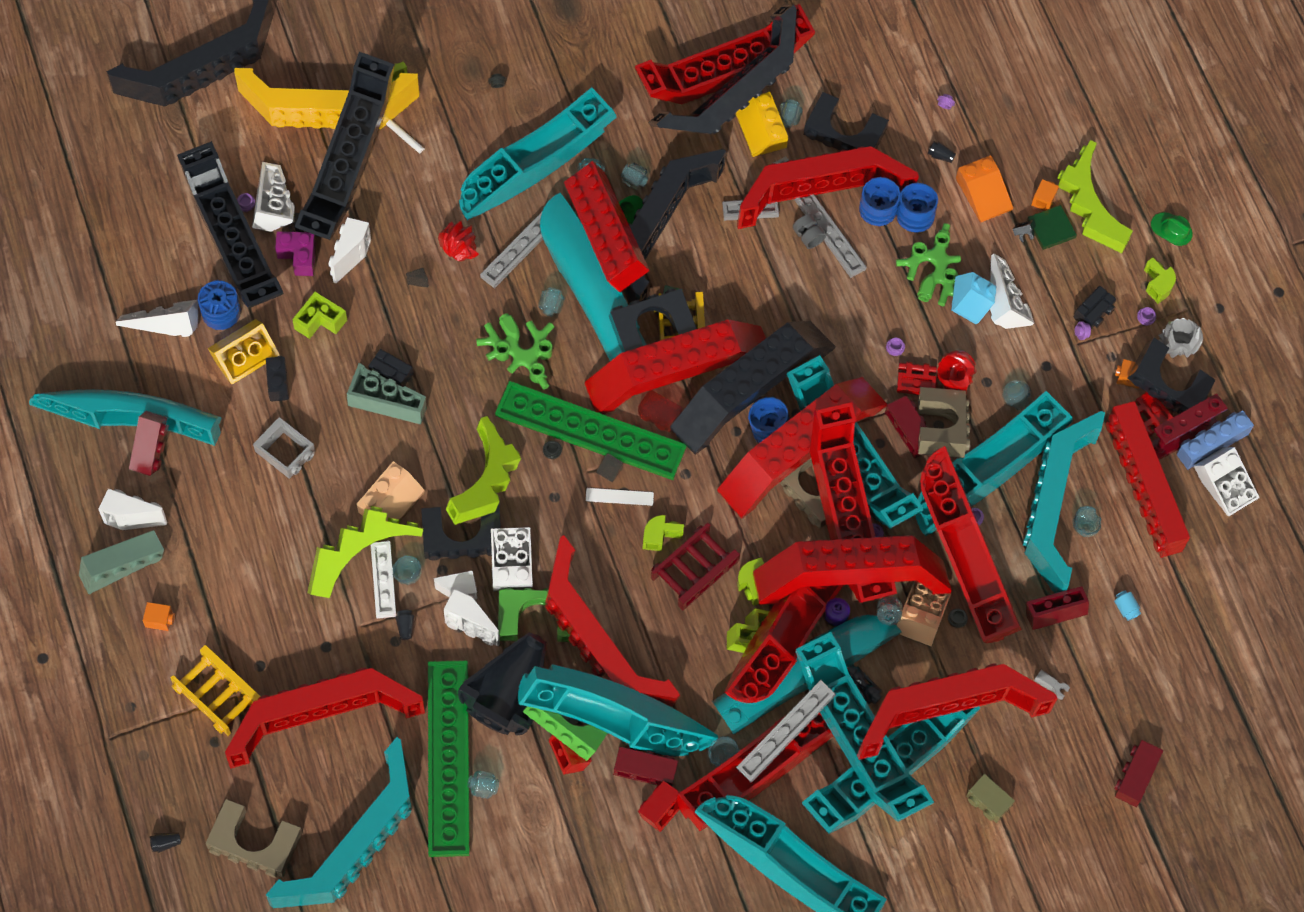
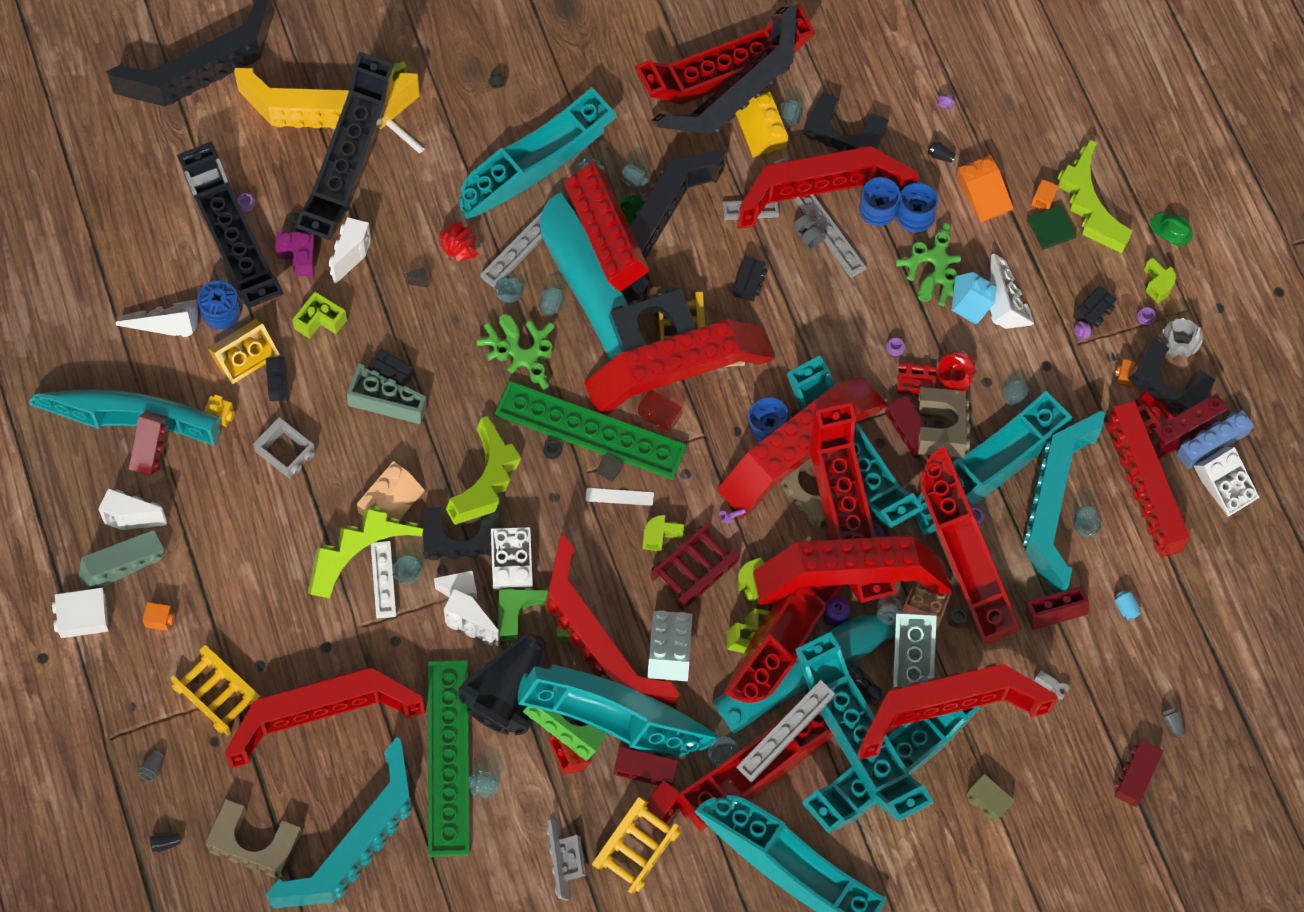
white wedge [252,162,294,232] -> none
black cone [395,610,415,640] -> none
black slope [670,321,836,455] -> none
tile [1013,219,1036,242] -> none
none -> white brick [52,588,109,638]
none -> dark grey cone [138,751,164,782]
none -> yellow brick [204,395,235,427]
none -> clear light blue hair [495,277,524,303]
none -> light grey bracket [547,818,586,901]
none -> yellow fence [592,797,681,893]
none -> light aqua brick [648,610,692,681]
none -> medium lavender hand [719,508,747,524]
none -> black brick [733,256,768,302]
none -> light aqua brick [893,611,937,688]
none -> dark grey cone [1162,707,1186,738]

